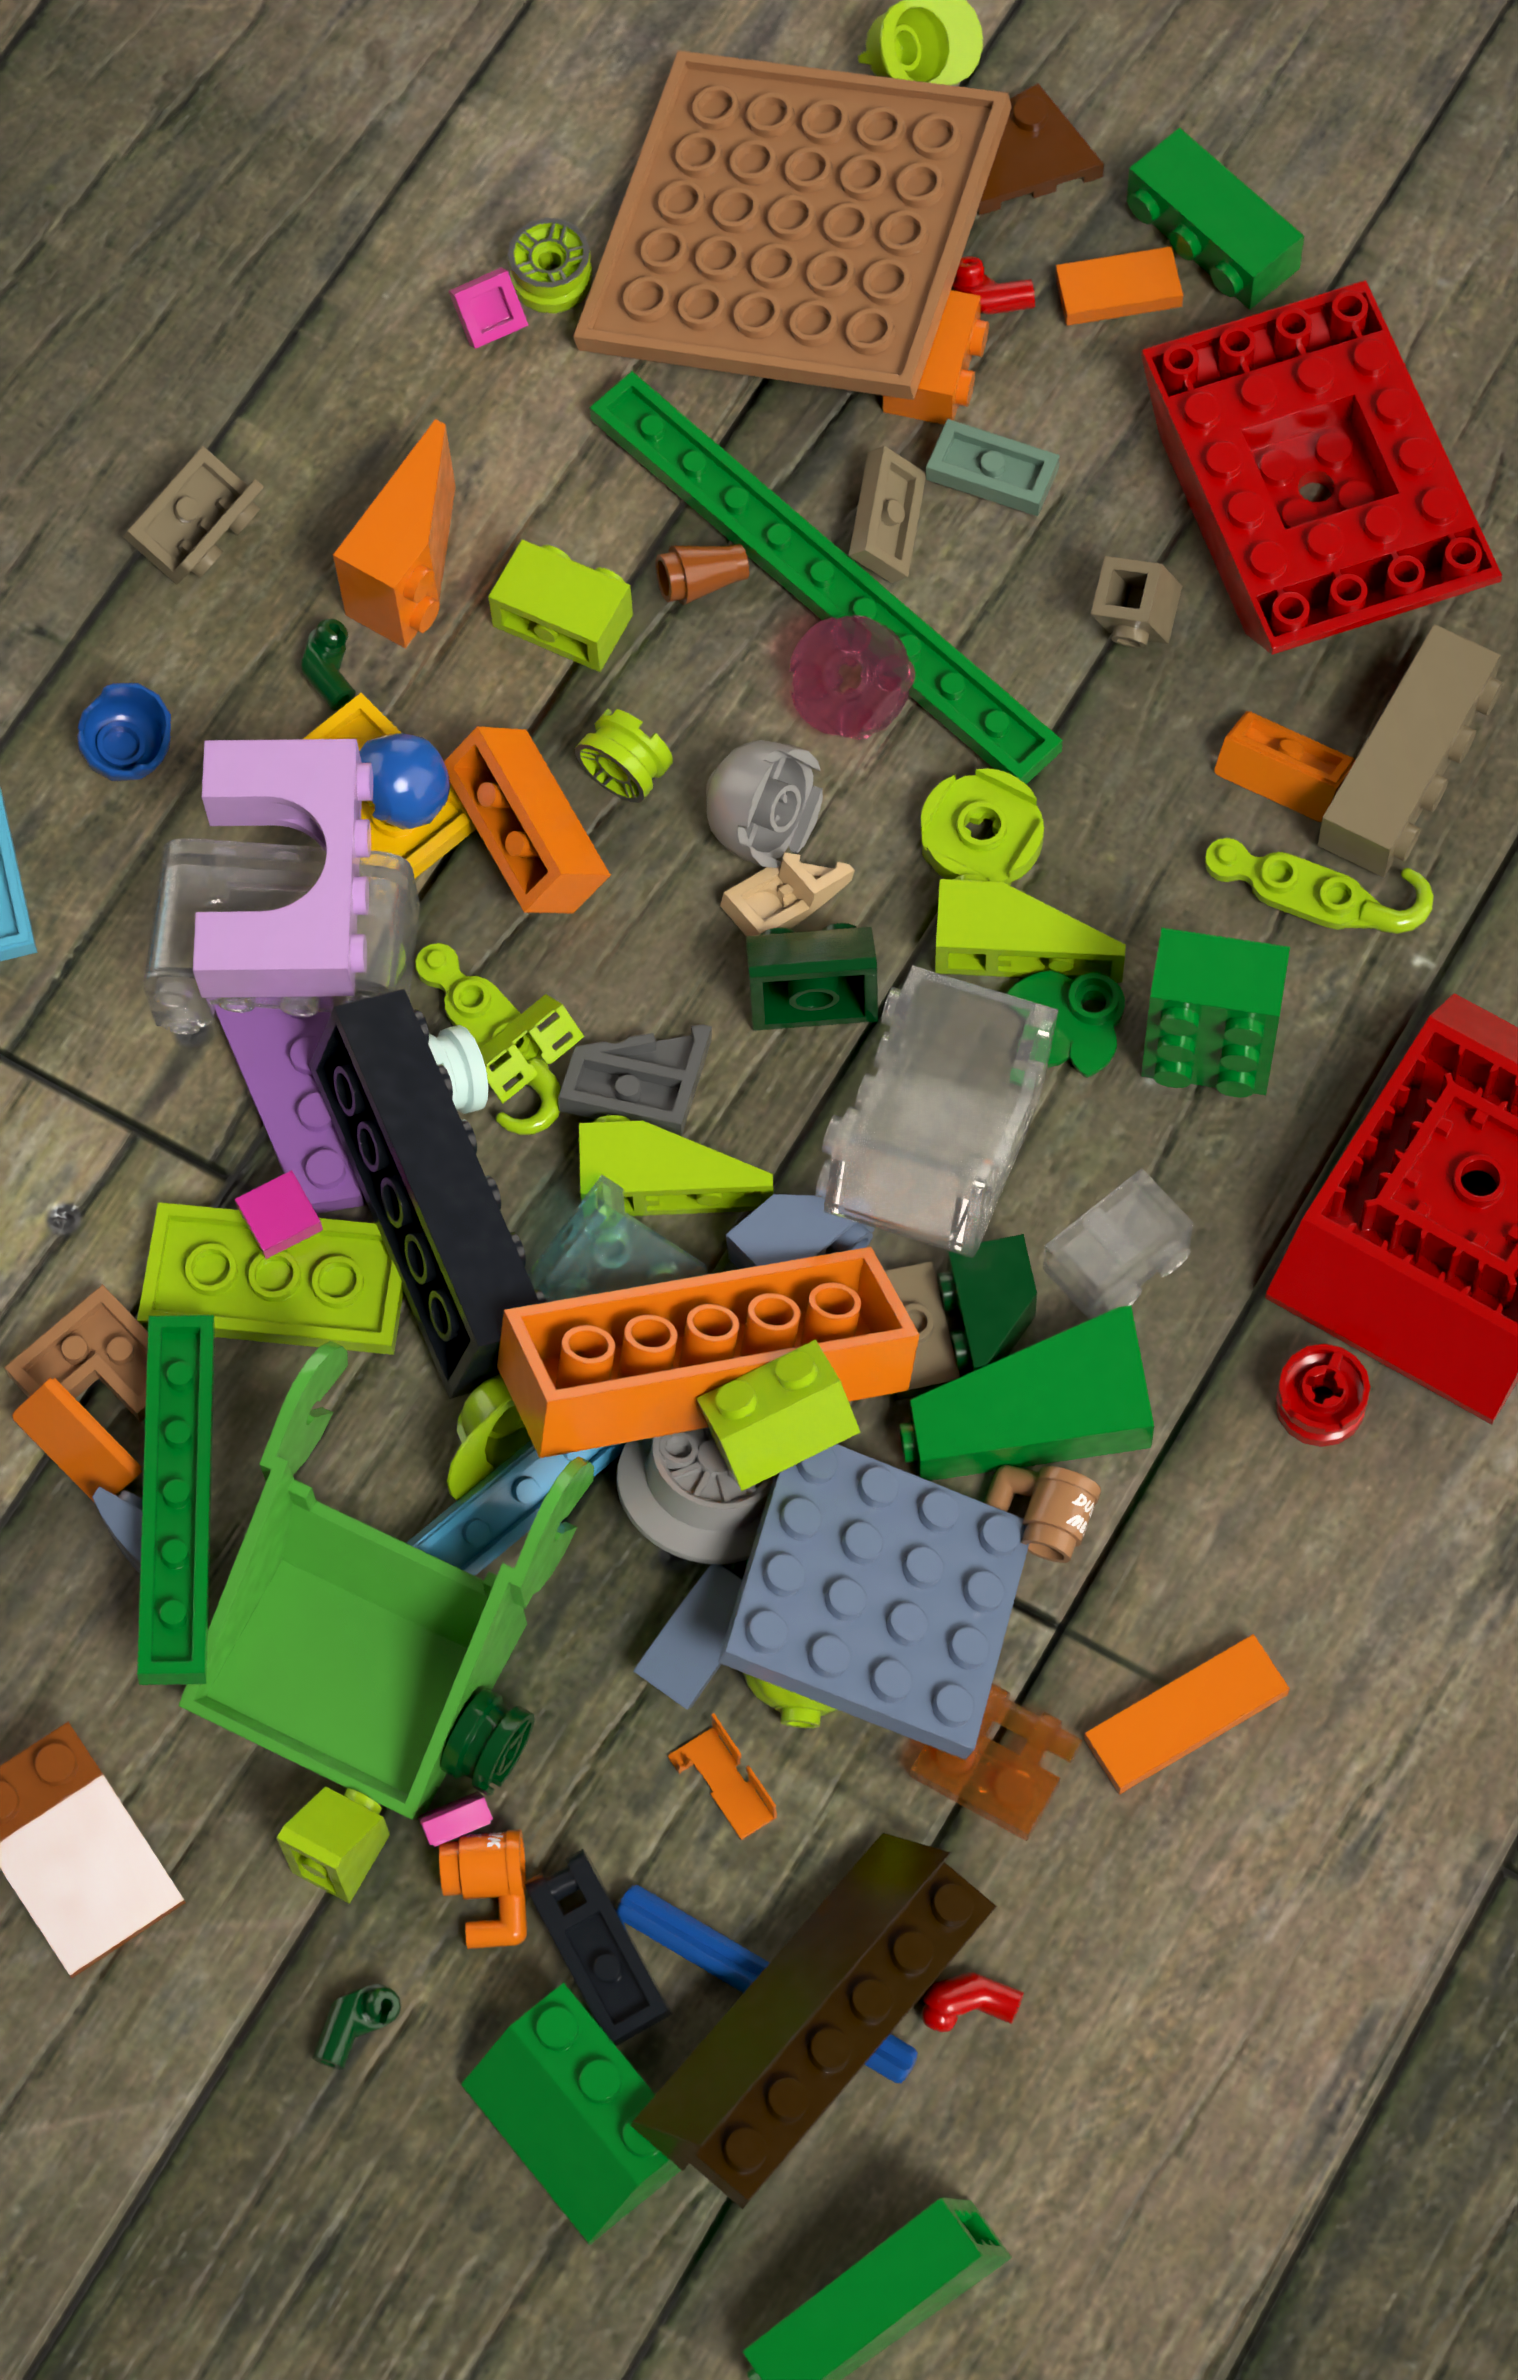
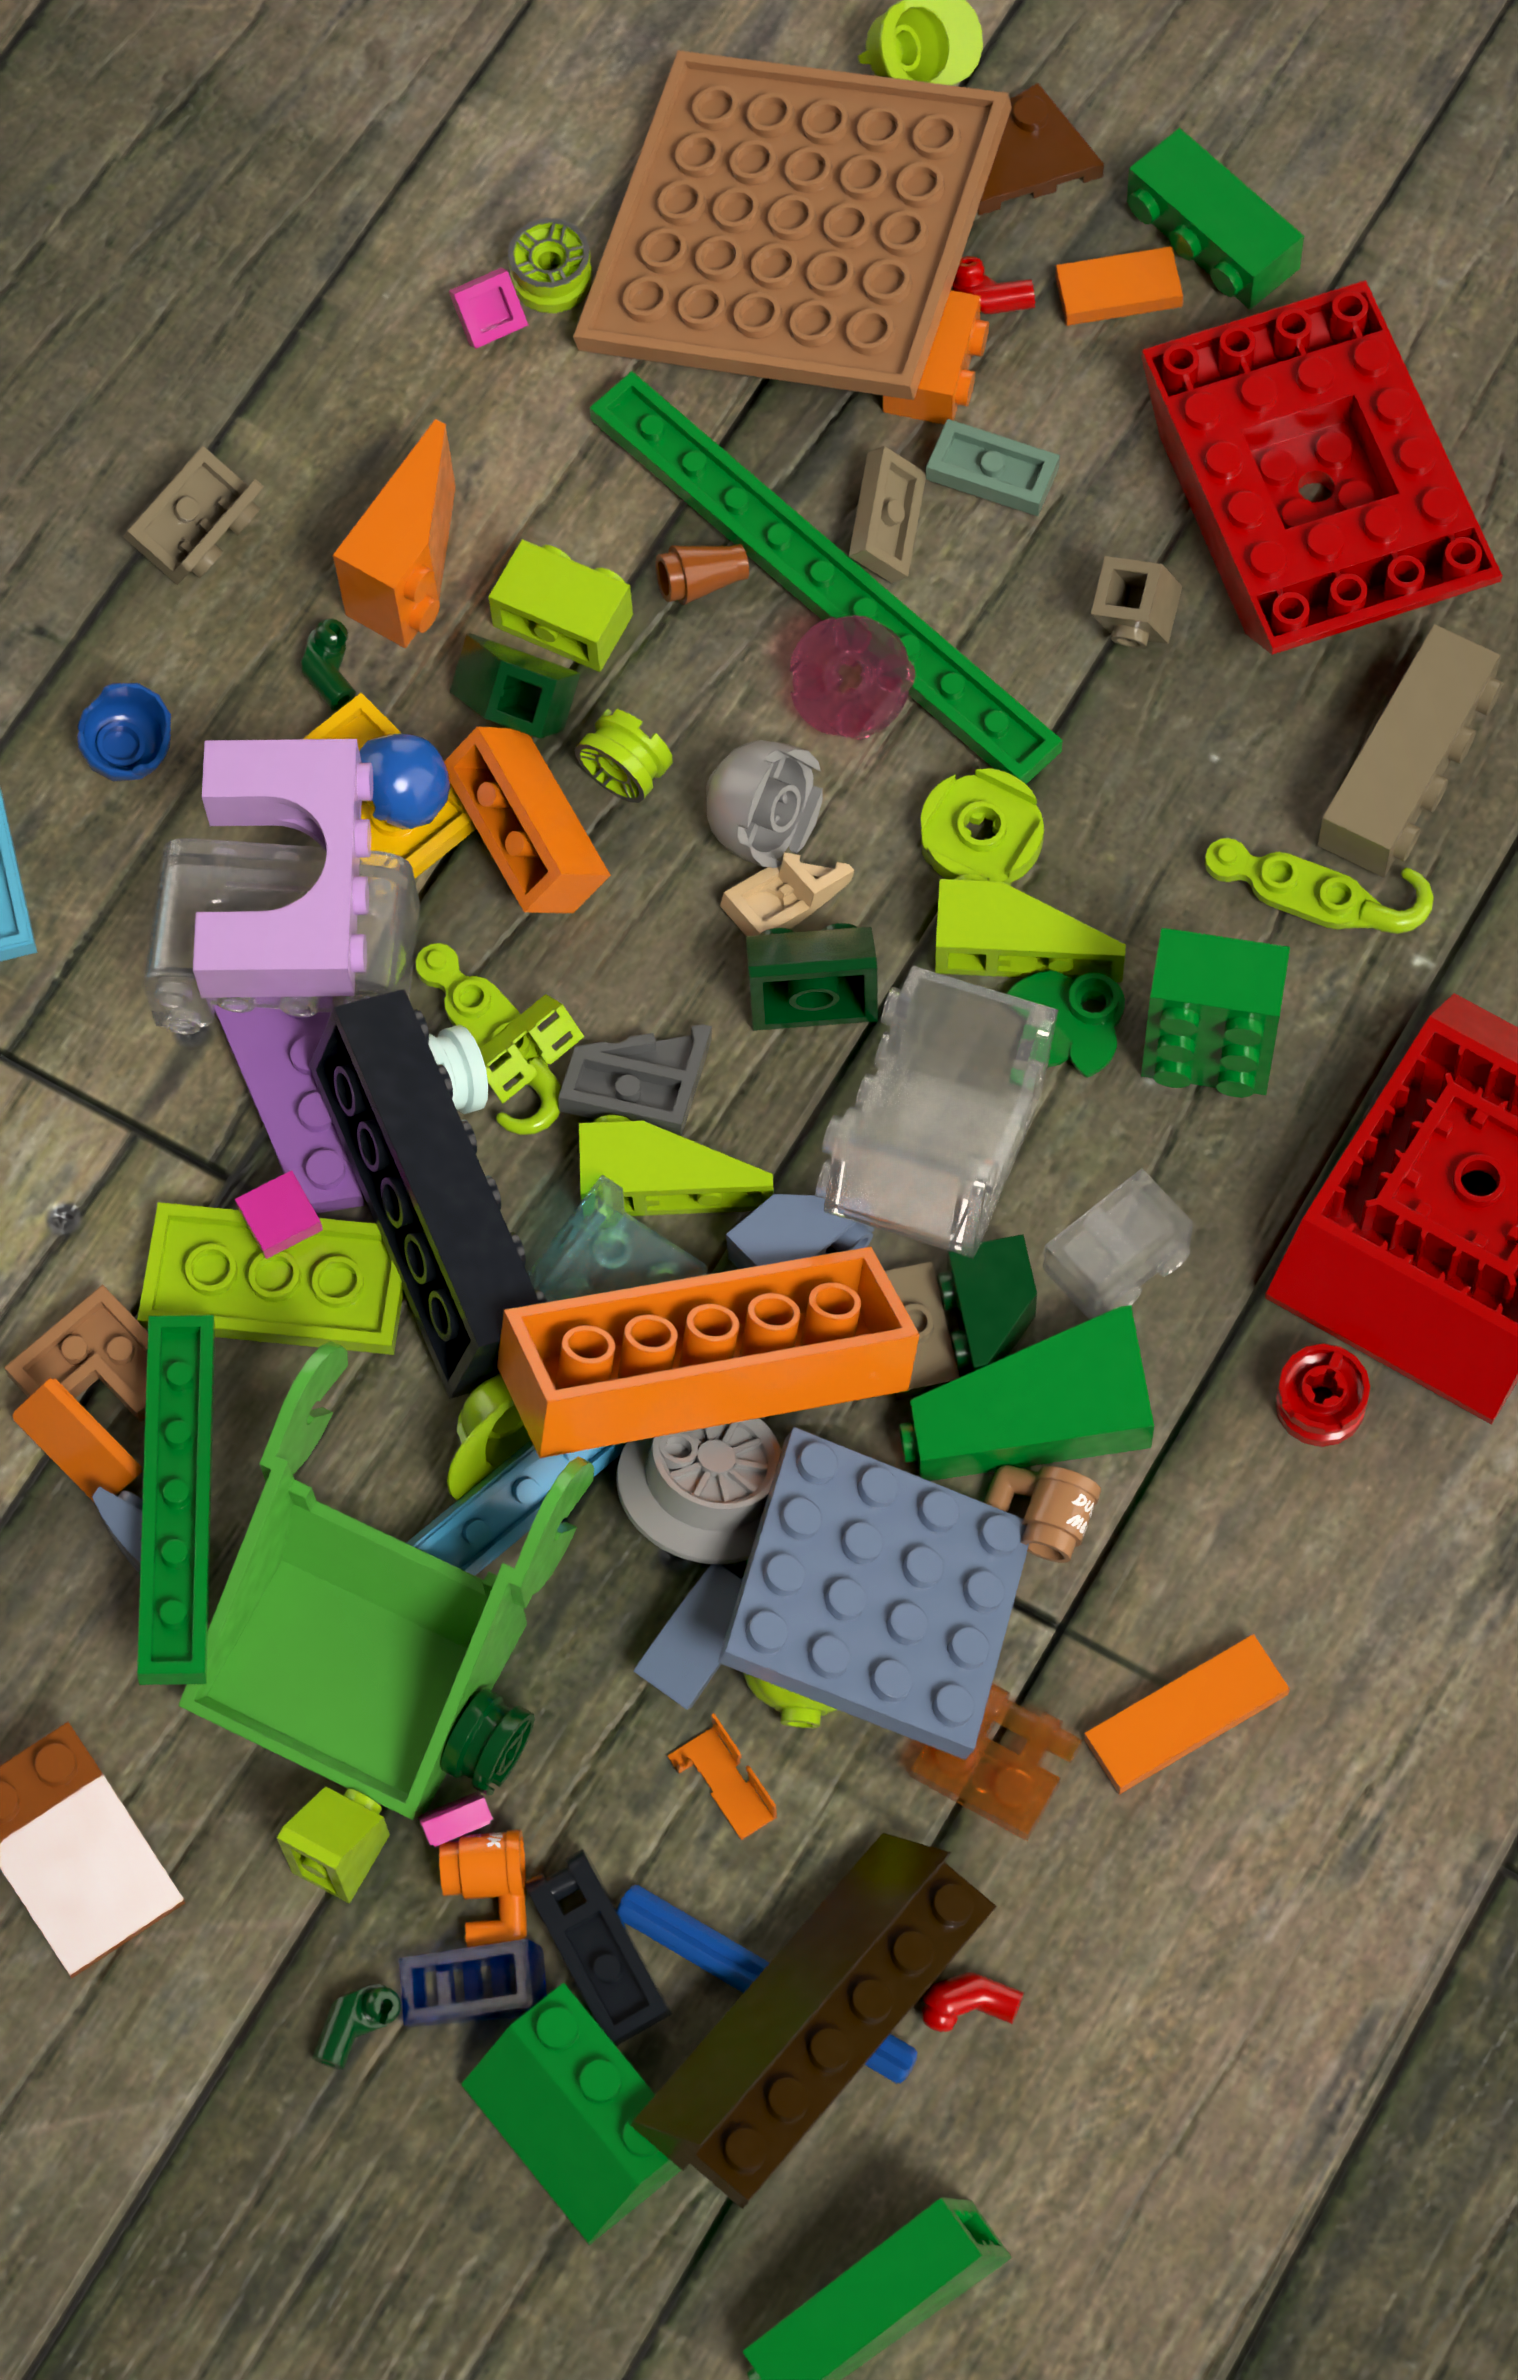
lime brick [696,1339,860,1491] -> none
orange slope [1214,711,1355,822] -> none
none -> clear blue slope [399,1939,547,2027]
none -> dark green slope [450,633,581,739]

